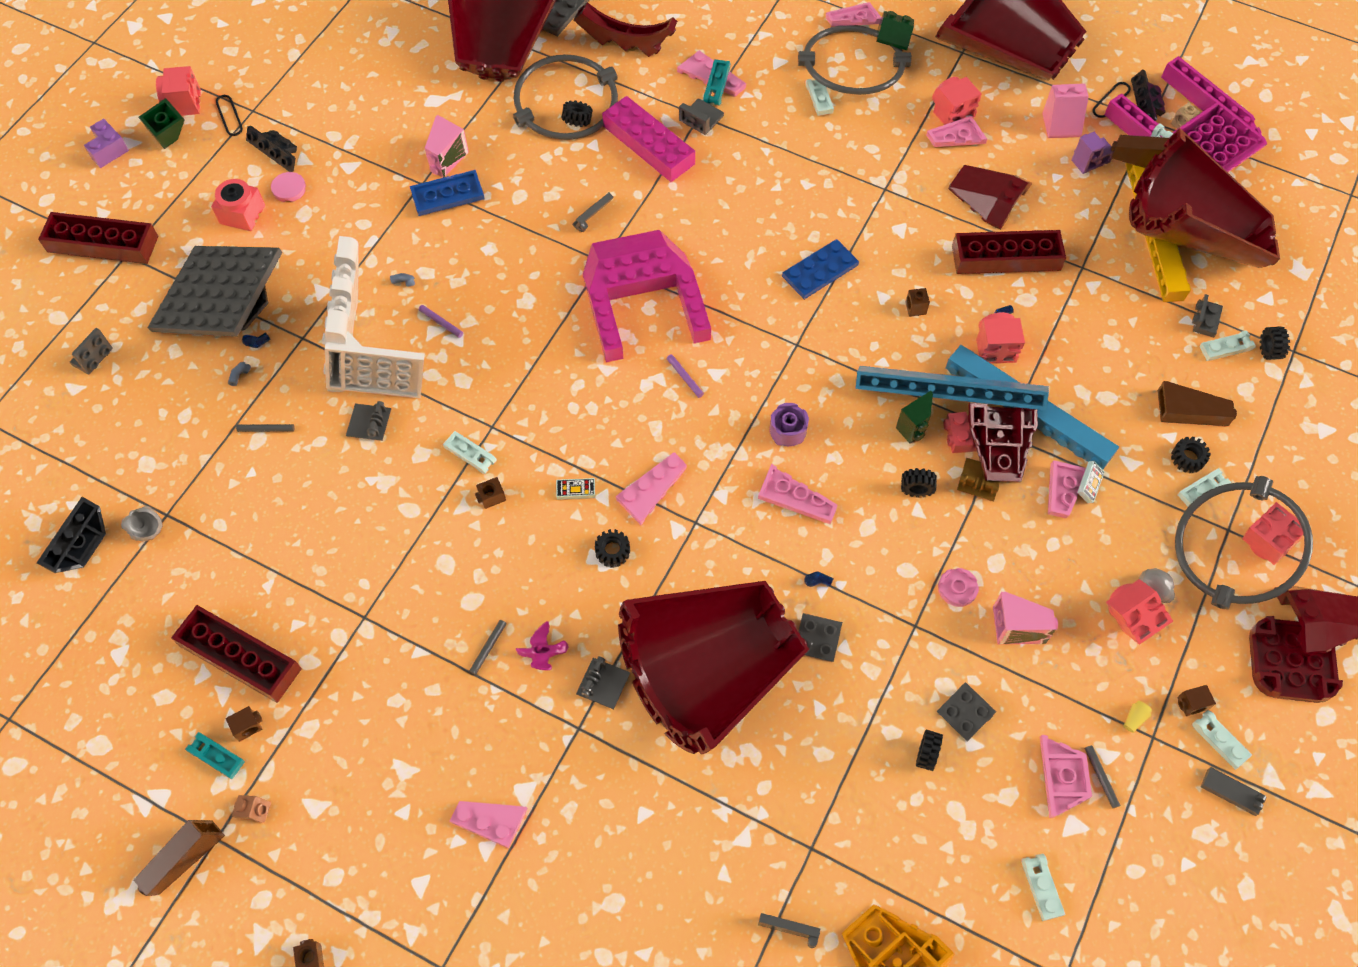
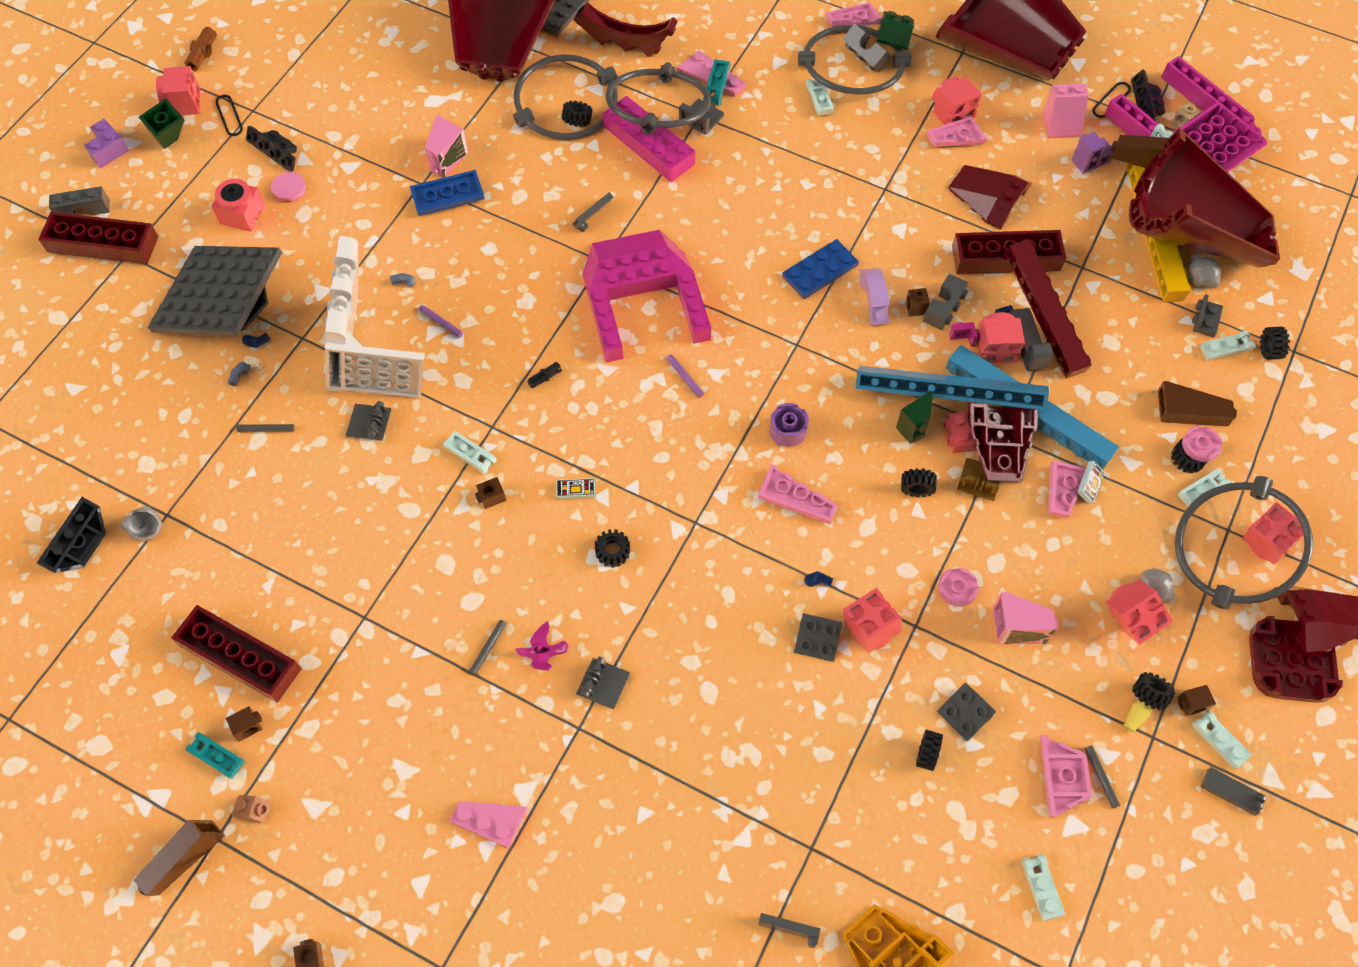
dark grey bracket [70,327,113,375] -> none
bright pink wing [616,452,687,526] -> none
dark red cone [618,580,809,755] -> none
none -> dark grey arch [49,186,110,215]
none -> dark orange piece [184,26,217,72]
none -> black axle [527,362,562,388]
none -> dark grey piece [605,62,711,135]
none -> arch [842,23,892,72]
none -> coral piece [843,588,902,653]
none -> lavender arch [859,268,889,325]
none -> dark grey arch [923,273,969,330]
none -> dark pink bracket [949,322,979,347]
none -> dark red brick [1004,239,1092,379]
none -> dark grey beam [1009,308,1052,371]
none -> black tyre [1132,672,1175,710]
none -> bright pink tile [1182,426,1222,462]
none -> light grey hair [1188,256,1222,289]

